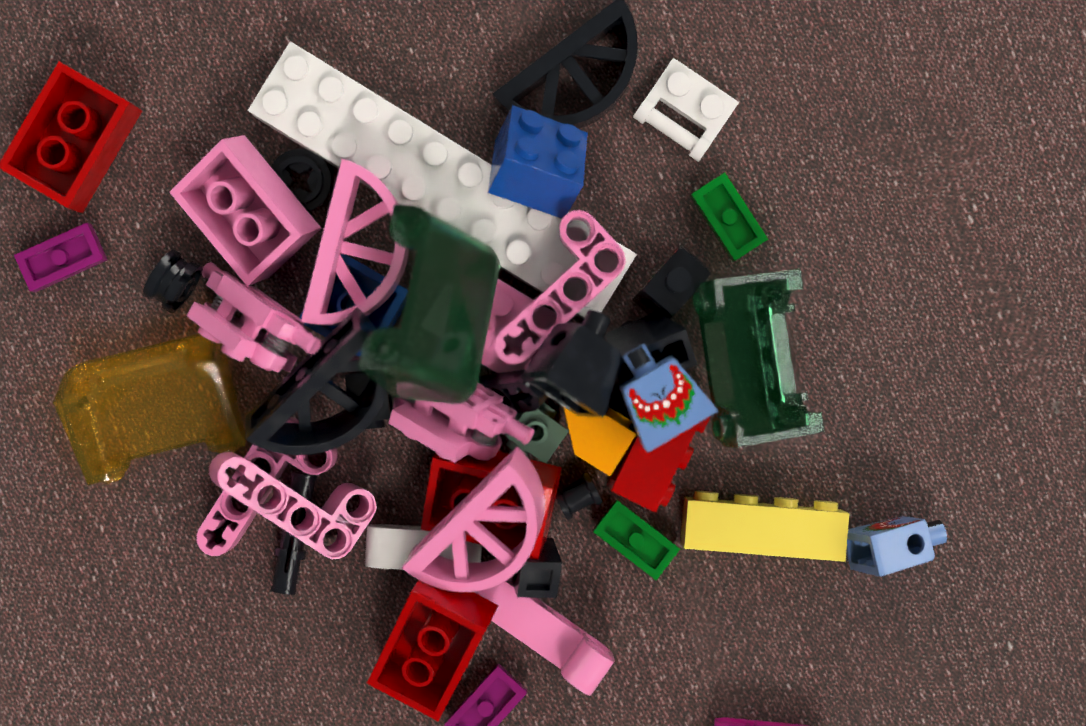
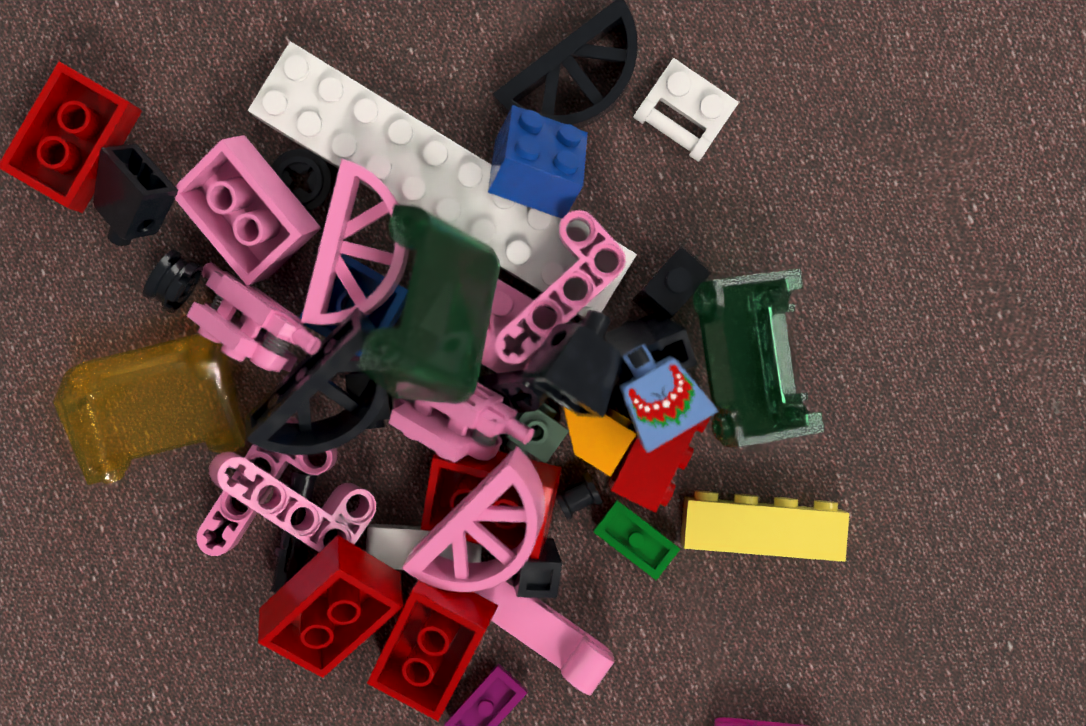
magenta plate [14,223,108,292] -> none
green plate [690,172,768,262] -> none
medium blue torso [846,516,947,577] -> none
none -> black torso [93,143,178,246]
none -> red brick [258,535,403,678]

